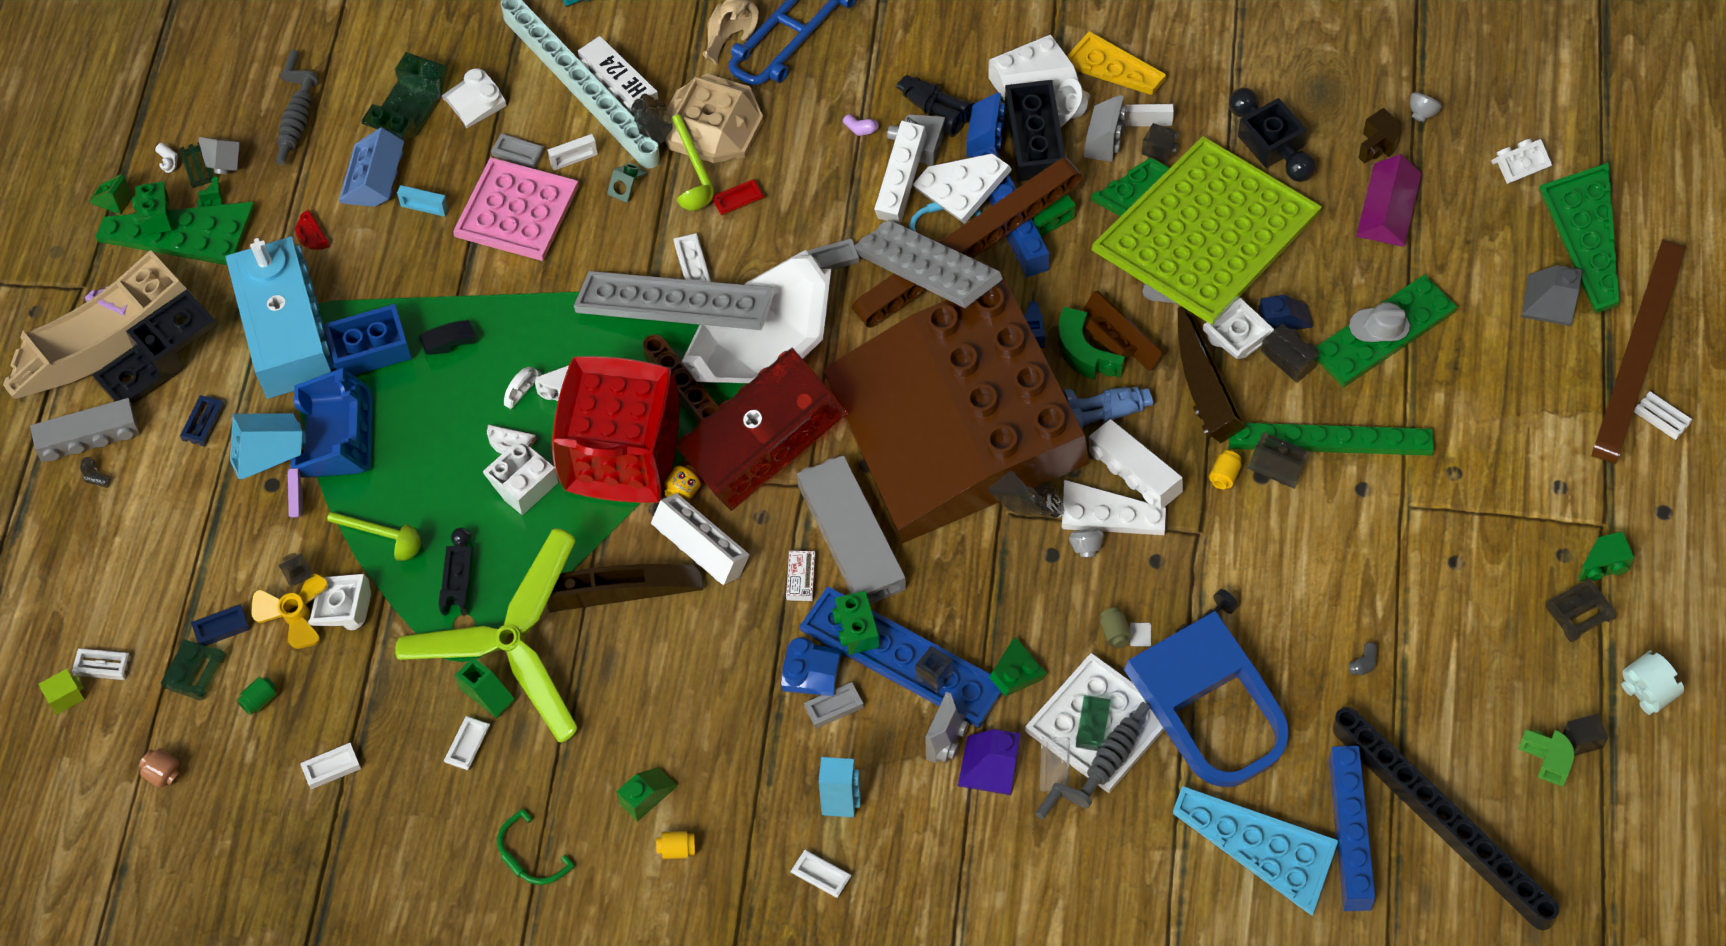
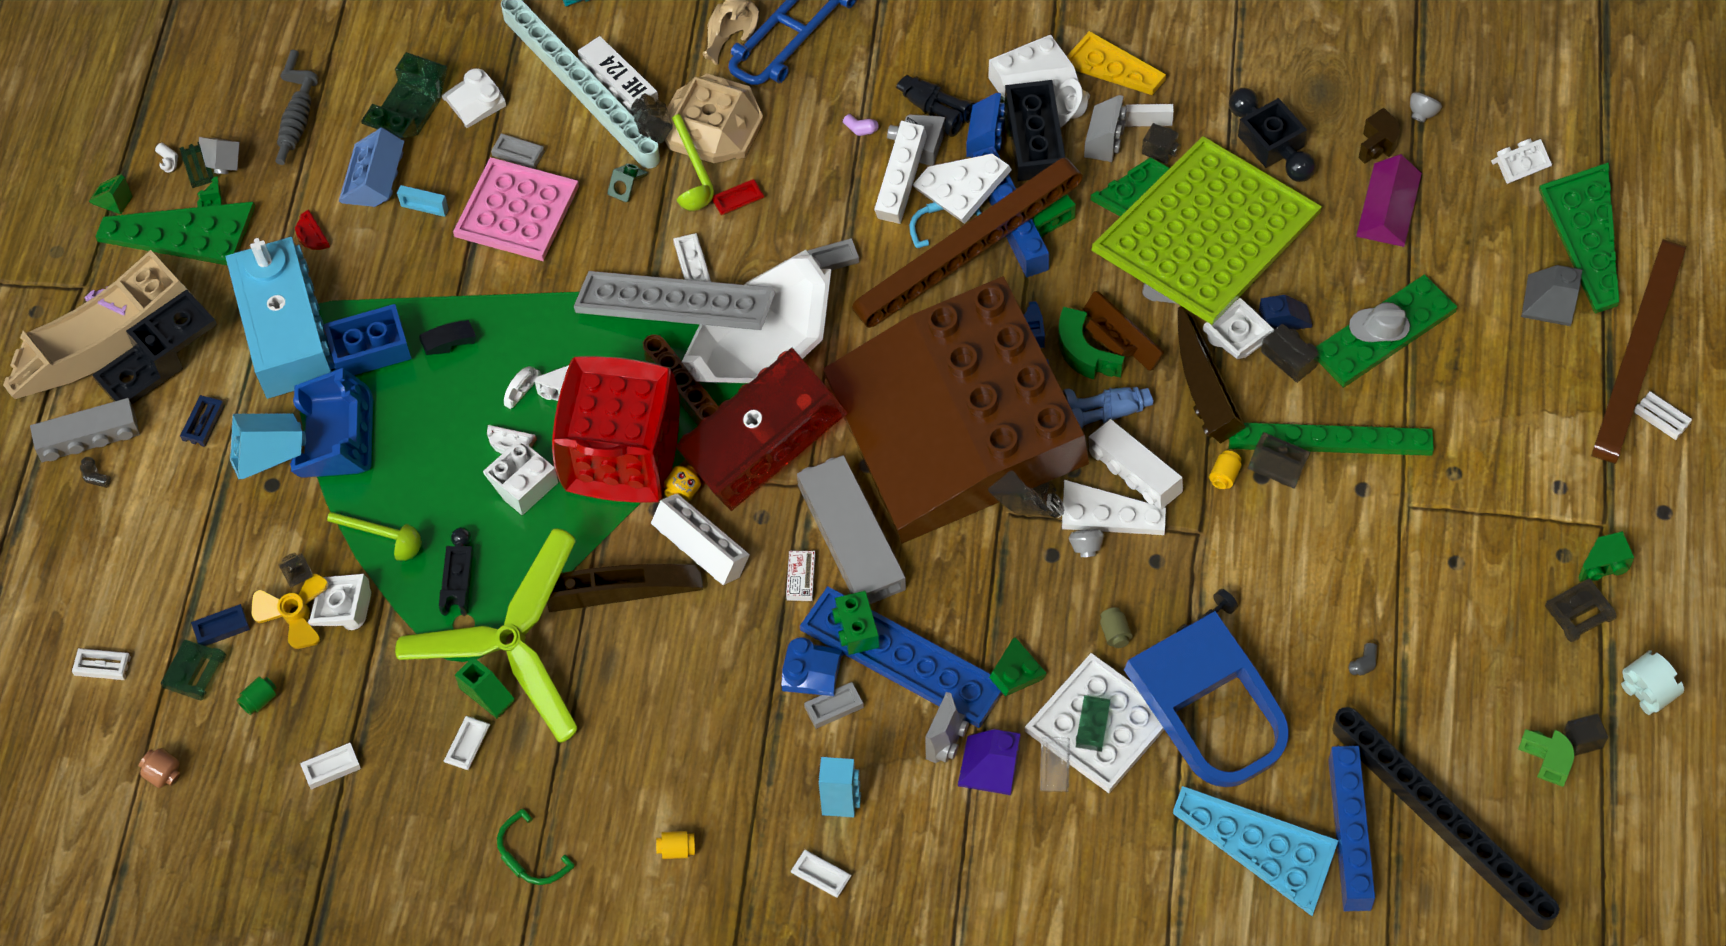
lime brick [38,669,85,715] -> none
green brick [132,181,171,236] -> none
lavender tile [288,468,303,518] -> none
white tile [548,134,598,171] -> none
green slope [616,767,677,822] -> none
light grey plate [854,220,1003,308] -> none
clear smoke brick [915,646,953,693] -> none
dark grey piece [1035,702,1150,820] -> none
white sticker [1130,623,1151,646] -> none

